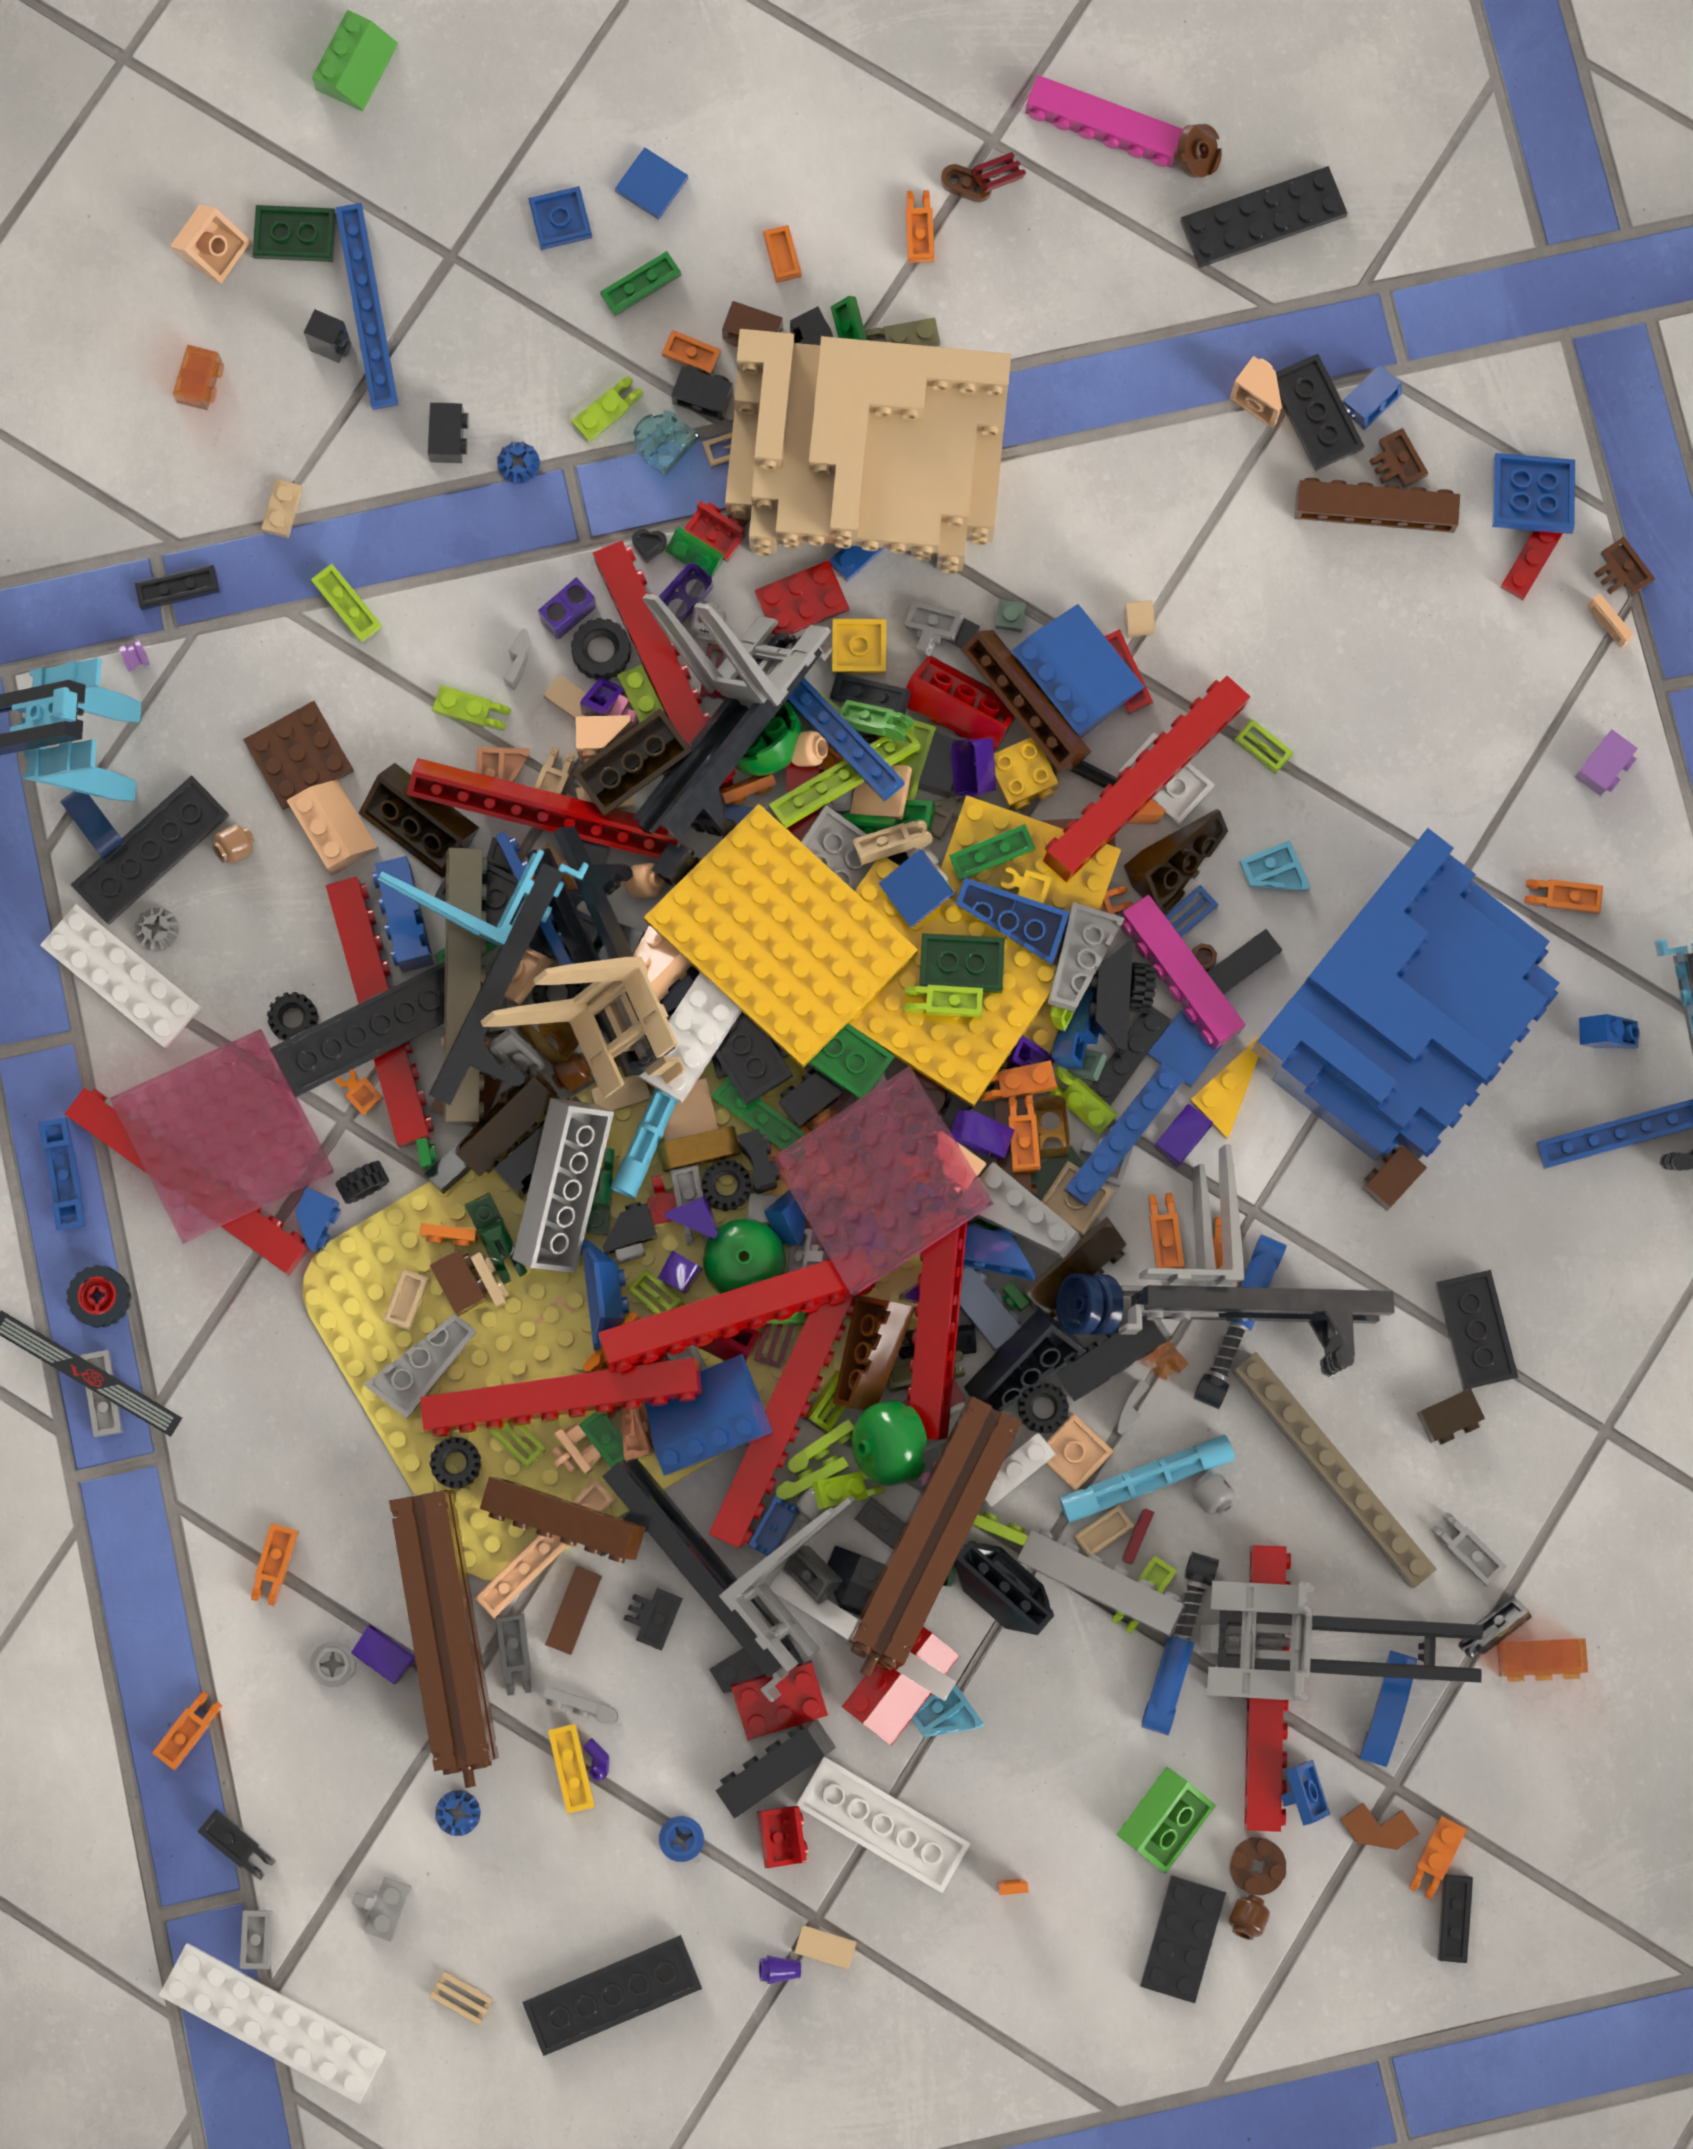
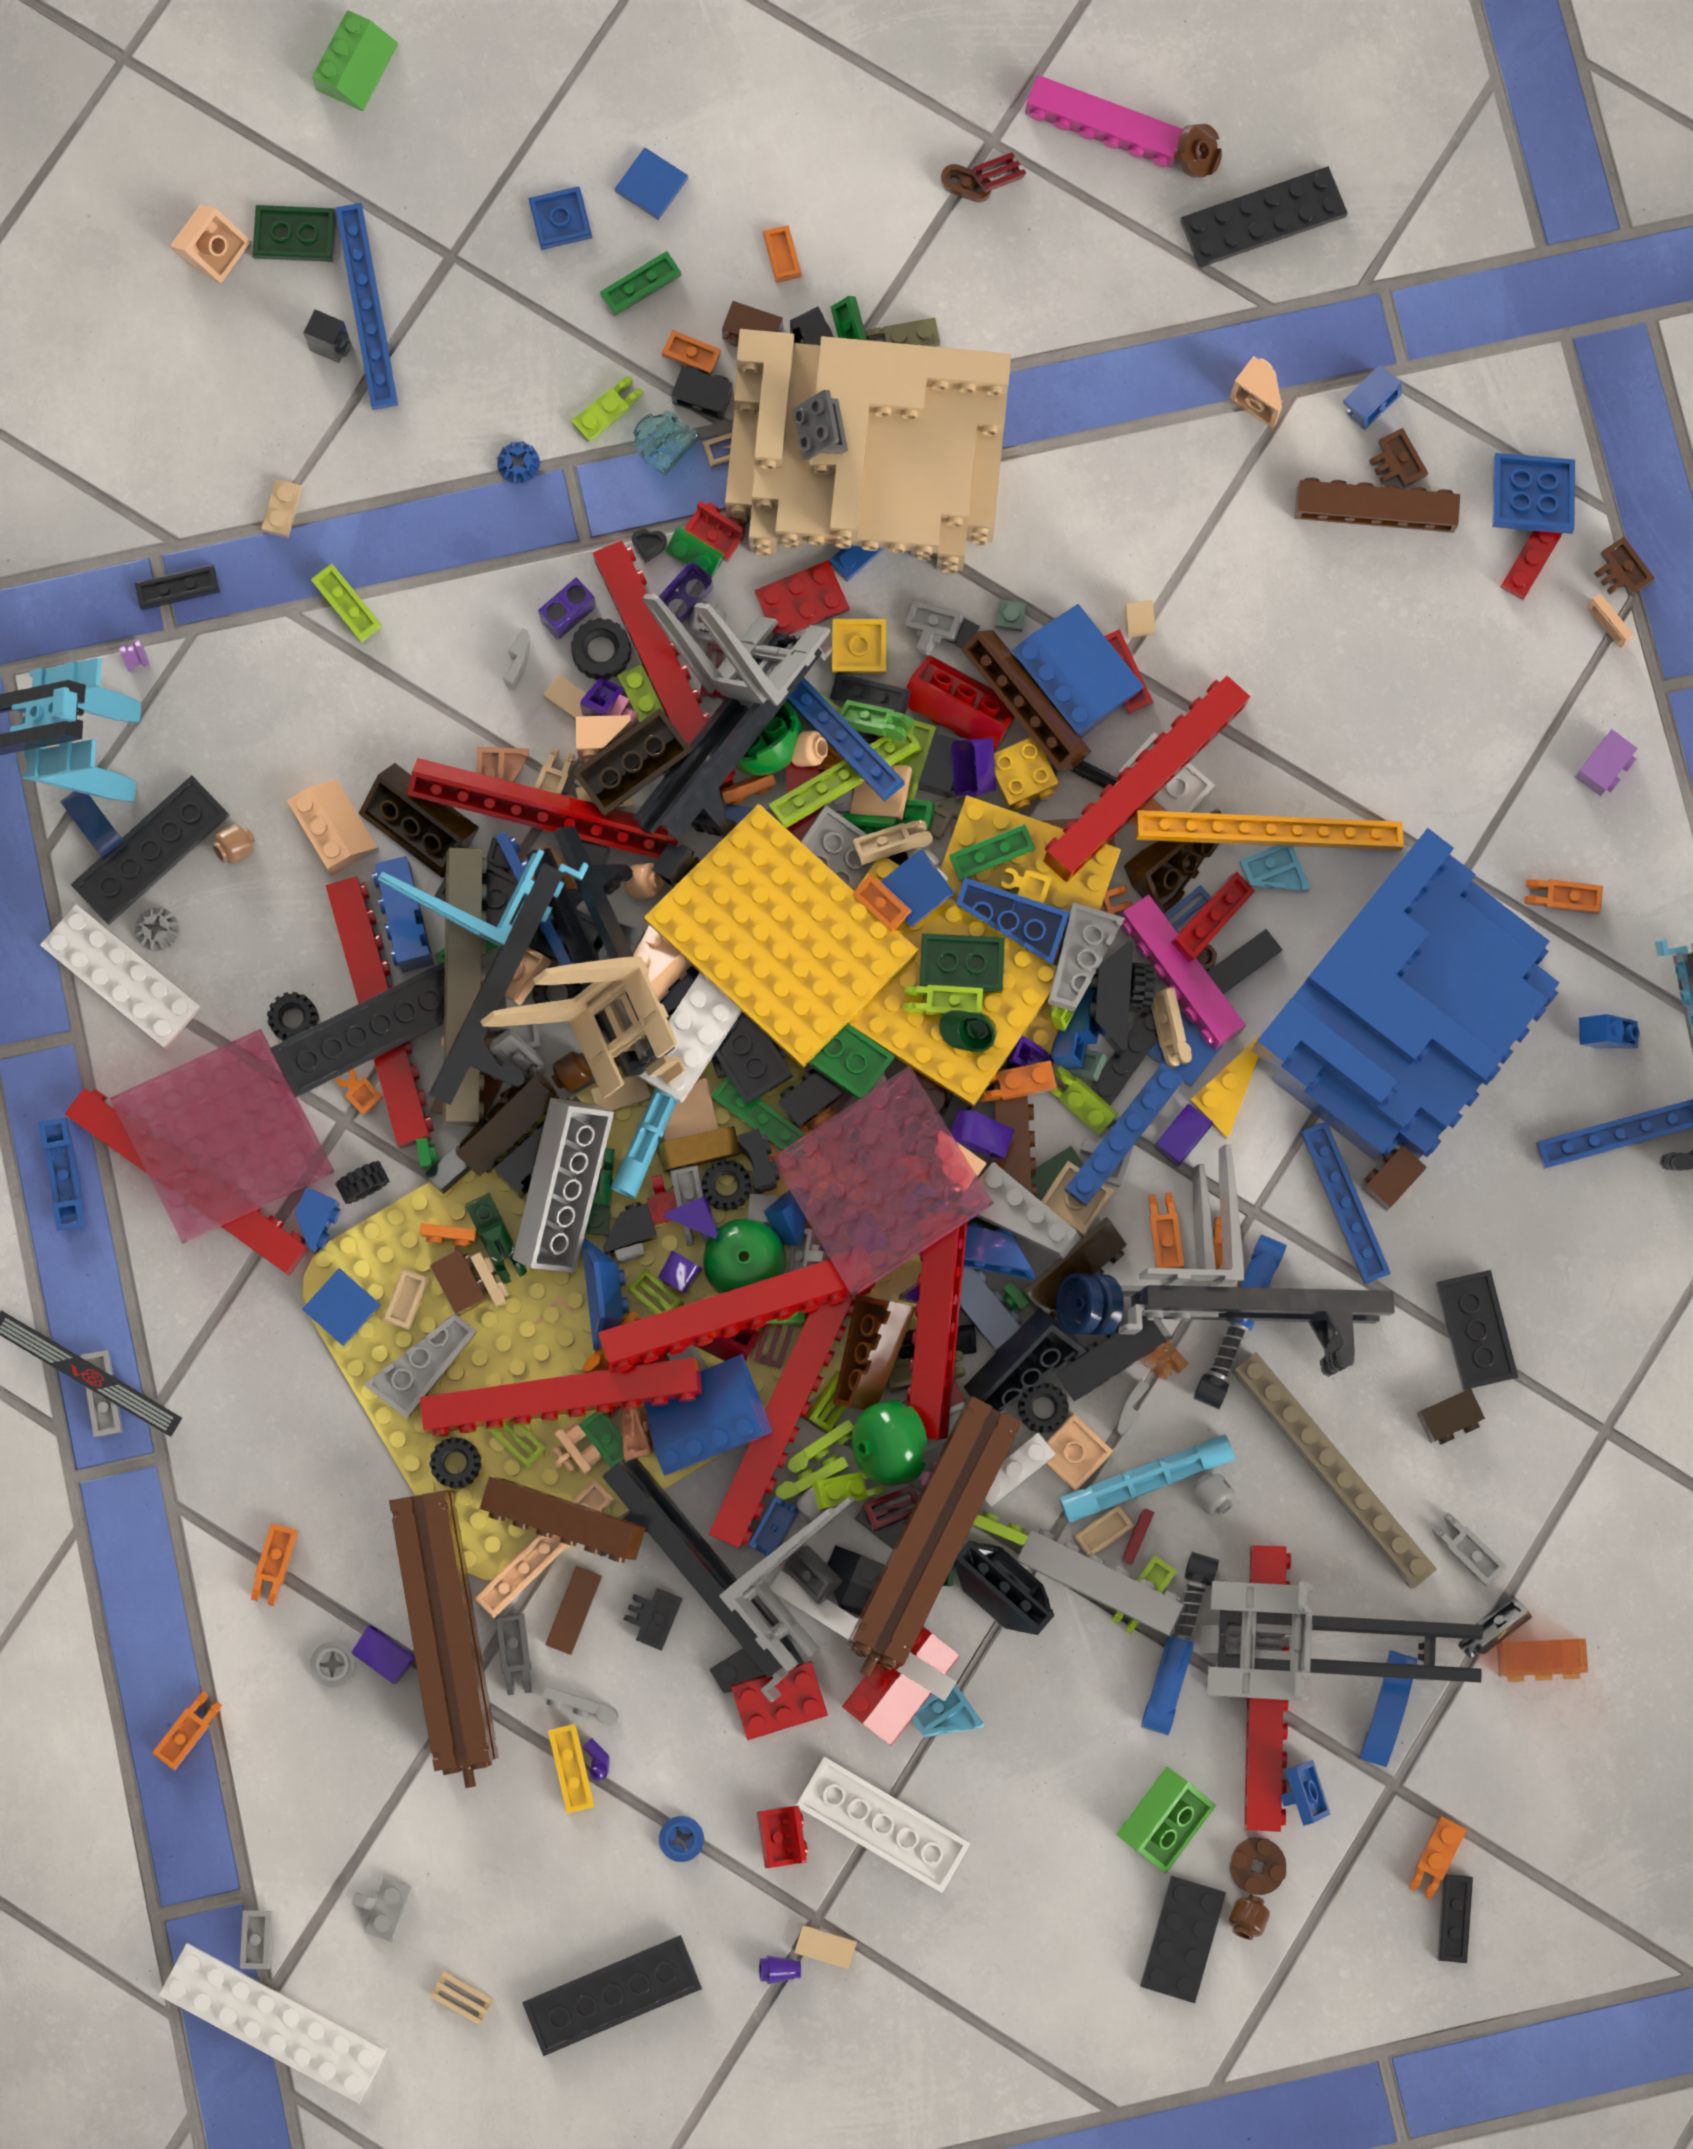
black wheel [66,1265,131,1328] -> none
clear orange brick [173,344,224,411] -> none
black hinge [198,1809,276,1880] -> none
reddish brown plate [243,701,354,810] -> none
black brick [428,402,469,463] -> none
lime hinge [432,685,512,731] -> none
blue gear [435,1790,481,1836] -> none
pearl gold piece [516,1002,579,1064] -> none
black wedge [715,1720,836,1819] -> none
orange hinge [906,190,935,263] -> none
orange tile [997,1879,1029,1895] -> none
orange hinge [1008,1095,1041,1173] -> none
pearl gold piece [1034,1095,1070,1159] -> none
lime tile [1234,719,1294,774] -> none
black plate [1276,354,1365,471] -> none
dark orange tile [1340,1803,1420,1850] -> none
none -> blue tile [302,1268,381,1346]
none -> dark grey bracket [793,390,848,460]
none -> orange plate [852,874,912,931]
none -> dark red tile [861,1485,918,1532]
none -> dark green cap [939,1010,997,1052]
none -> light orange plate [1135,810,1404,851]
none -> tan hinge [1151,988,1192,1068]
none -> red plate [1171,871,1255,962]
none -> blue plate [1300,1121,1391,1285]

